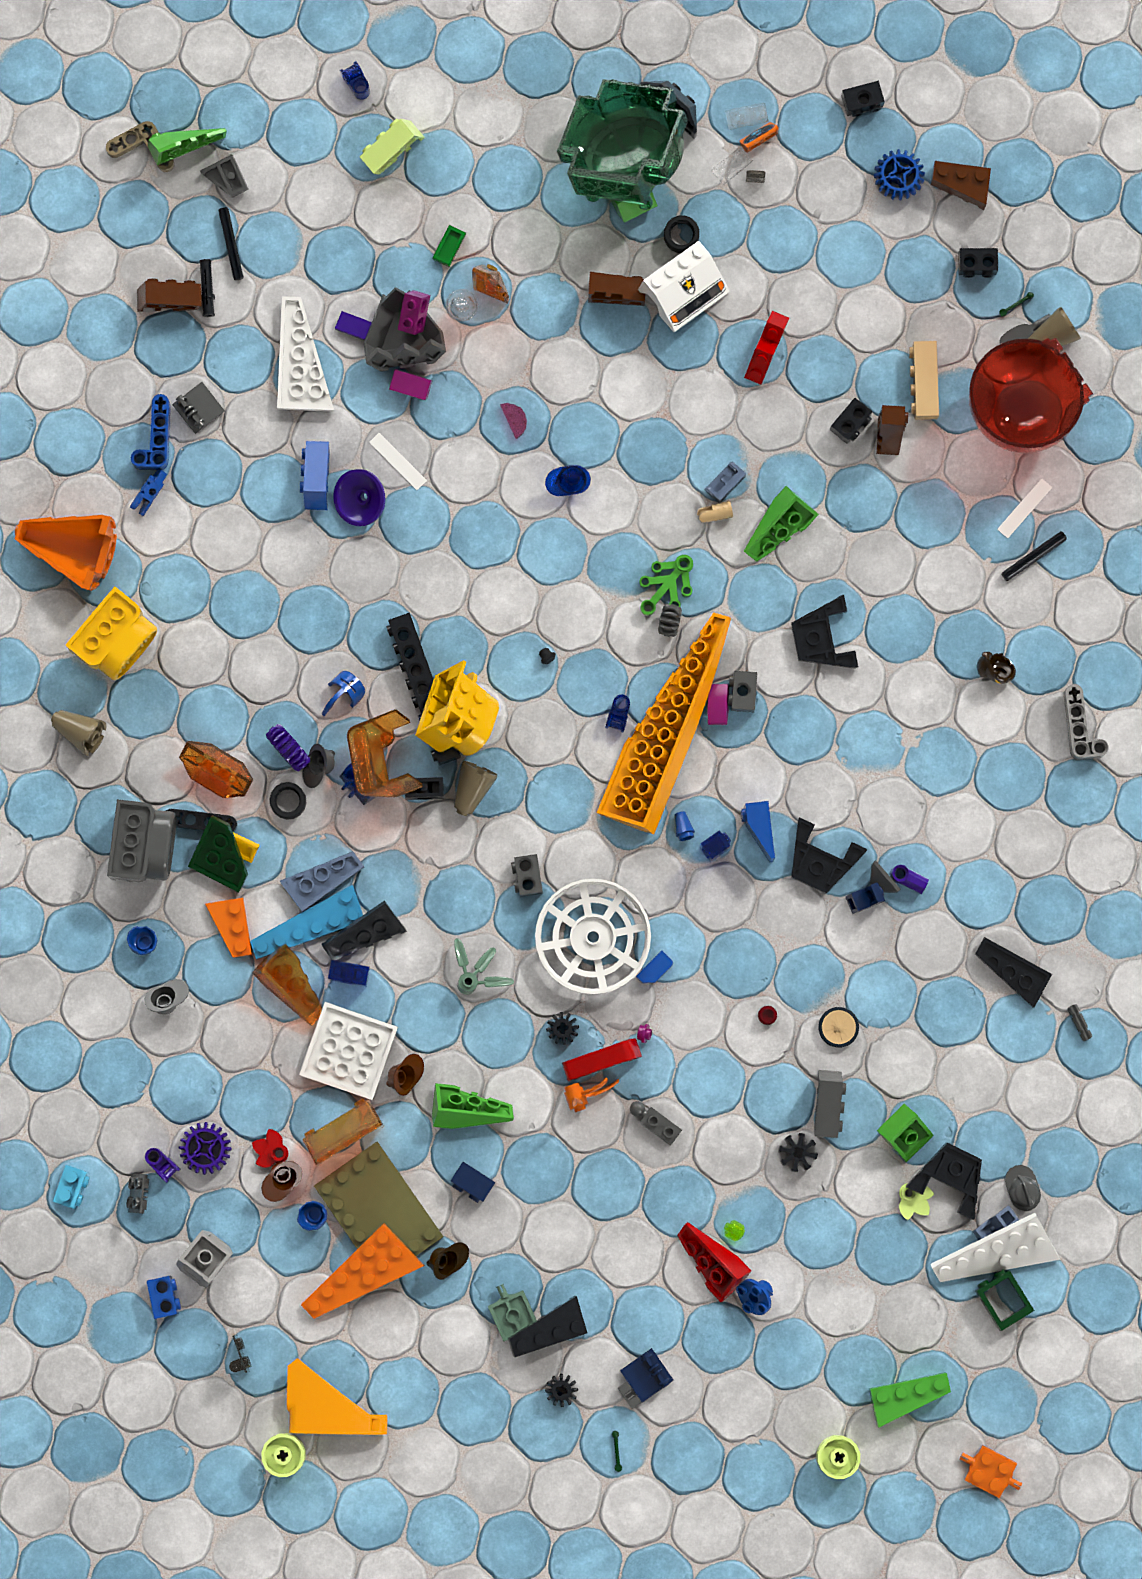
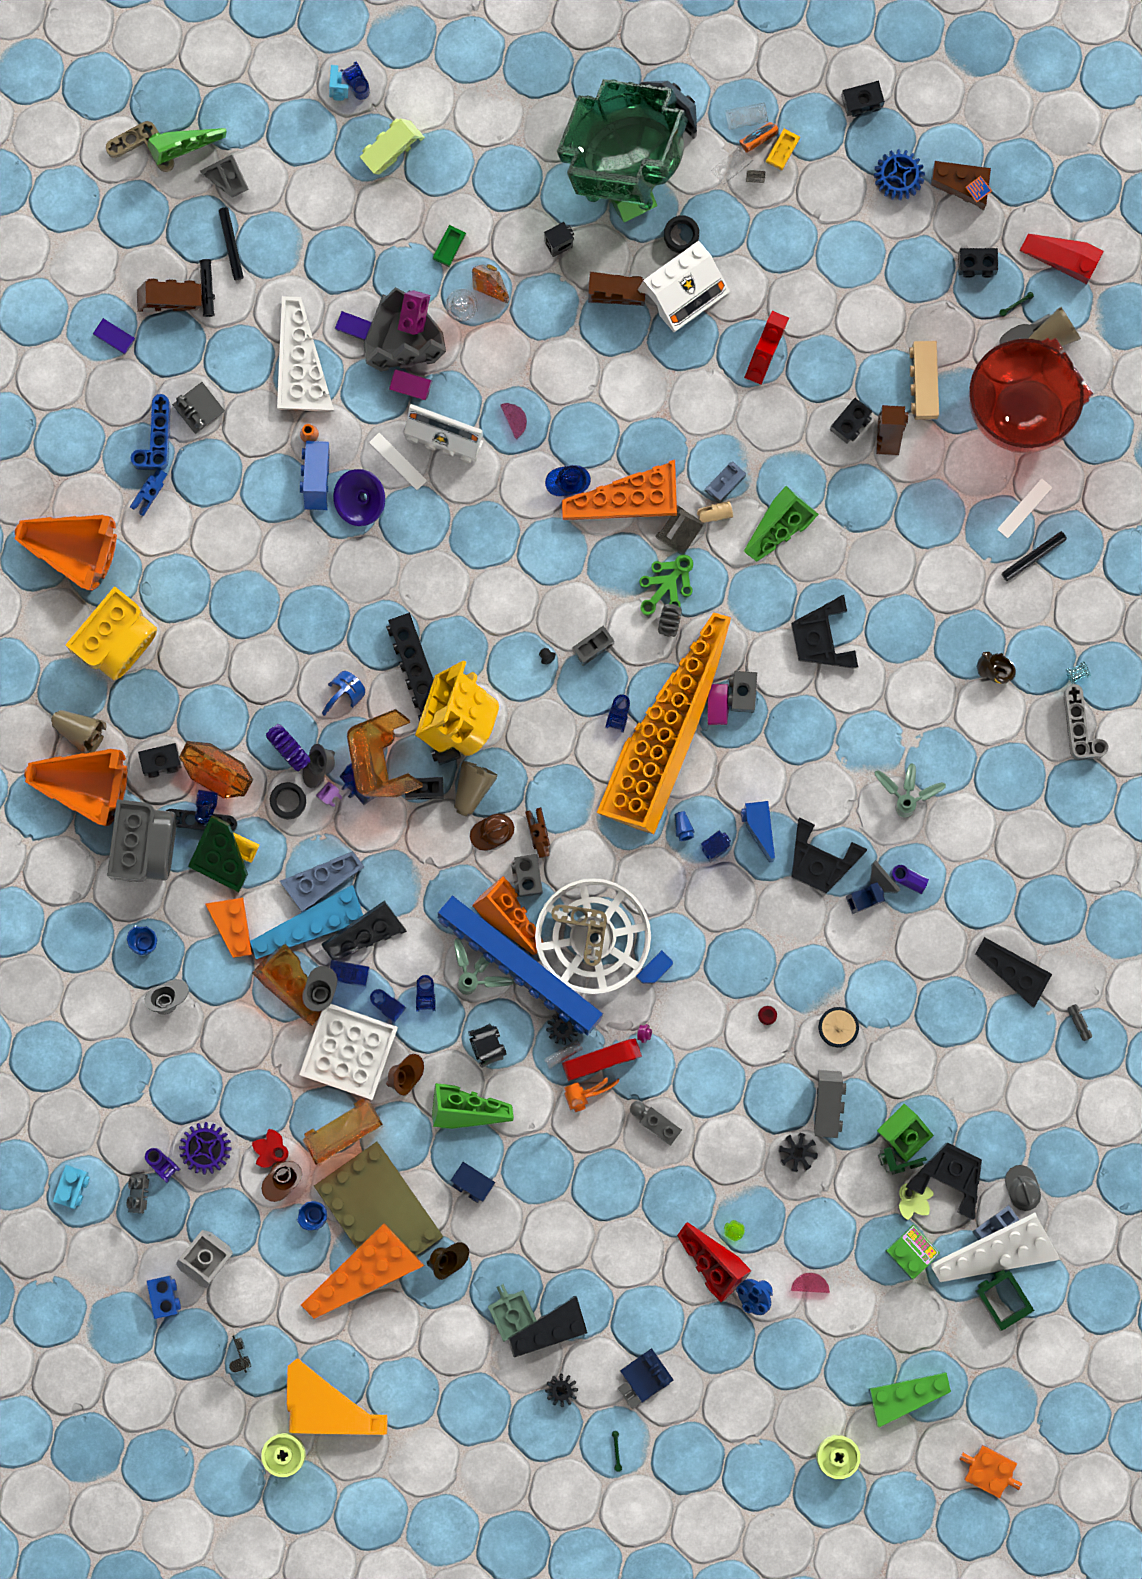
none -> orange cone [24,749,127,826]
none -> dark purple tile [93,318,135,355]
none -> black brick [138,743,182,778]
none -> clear blue piece [195,790,218,823]
none -> orange cone [300,424,319,442]
none -> dark grey piece [302,966,338,1012]
none -> medium lavender tile [316,781,342,807]
none -> medium azure bracket [329,65,348,101]
none -> clear blue piece [370,989,406,1023]
none -> white piece [404,404,484,463]
none -> clear blue piece [416,975,436,1012]
none -> blue brick [437,895,603,1036]
none -> black brick [468,1023,507,1068]
none -> reddish brown piece [470,813,515,851]
none -> orange wedge [472,876,544,955]
none -> reddish brown hinge [525,807,550,858]
none -> black brick [544,222,574,257]
none -> clear pin [544,1039,583,1069]
none -> dark tan beam [552,905,607,967]
none -> orange wing [562,459,677,520]
none -> dark grey brick [572,625,615,666]
none -> clear smoke plate [655,505,704,555]
none -> yellow plate [766,128,800,171]
none -> clear pink tile [791,1272,830,1293]
none -> sand green plant [874,763,946,818]
none -> dark green bracket [878,1147,927,1175]
none -> bright green slope [885,1224,940,1280]
none -> tile [965,176,992,203]
none -> red wedge [1019,233,1104,284]
none -> clear light blue bush [1066,661,1091,684]

